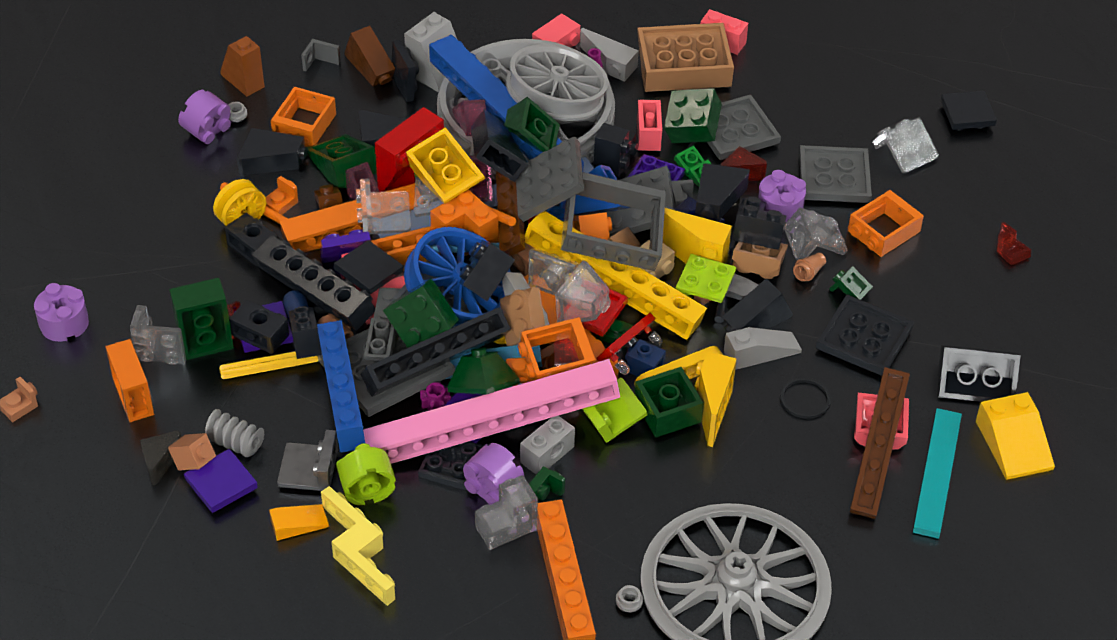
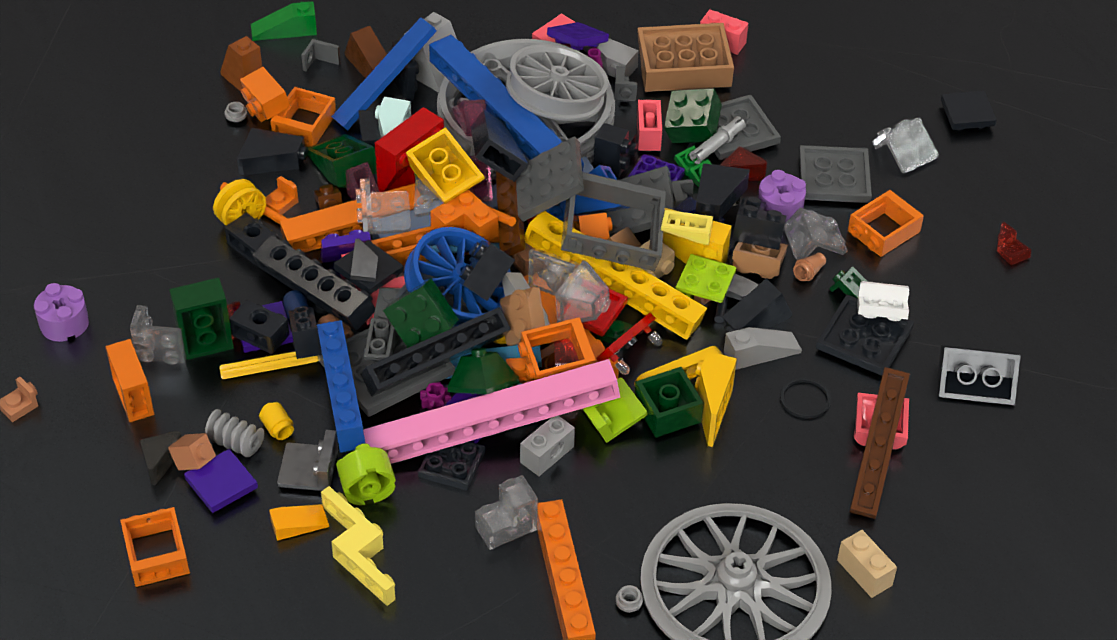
medium lavender brick [179,90,231,144] -> none
medium lavender brick [463,443,524,507] -> none
dark green slope [504,97,560,153] -> none
dark green bracket [525,466,566,507] -> none
dark blue brick [625,339,666,377] -> none
teal tile [913,408,962,539] -> none
yellow slope [976,392,1055,480] -> none
none -> orange window [120,507,190,587]
none -> orange brick [240,67,290,122]
none -> green slope [251,2,317,41]
none -> yellow brick [259,402,294,440]
none -> blue tile [331,17,437,131]
none -> flat silver slope [350,239,378,282]
none -> light aqua slope [375,97,411,138]
none -> dark purple tile [547,22,609,50]
none -> dark grey bracket [614,66,637,101]
none -> light yellow slope [661,210,713,245]
none -> light grey pin [689,116,746,164]
none -> tan brick [837,530,897,598]
none -> white bracket [857,281,909,321]

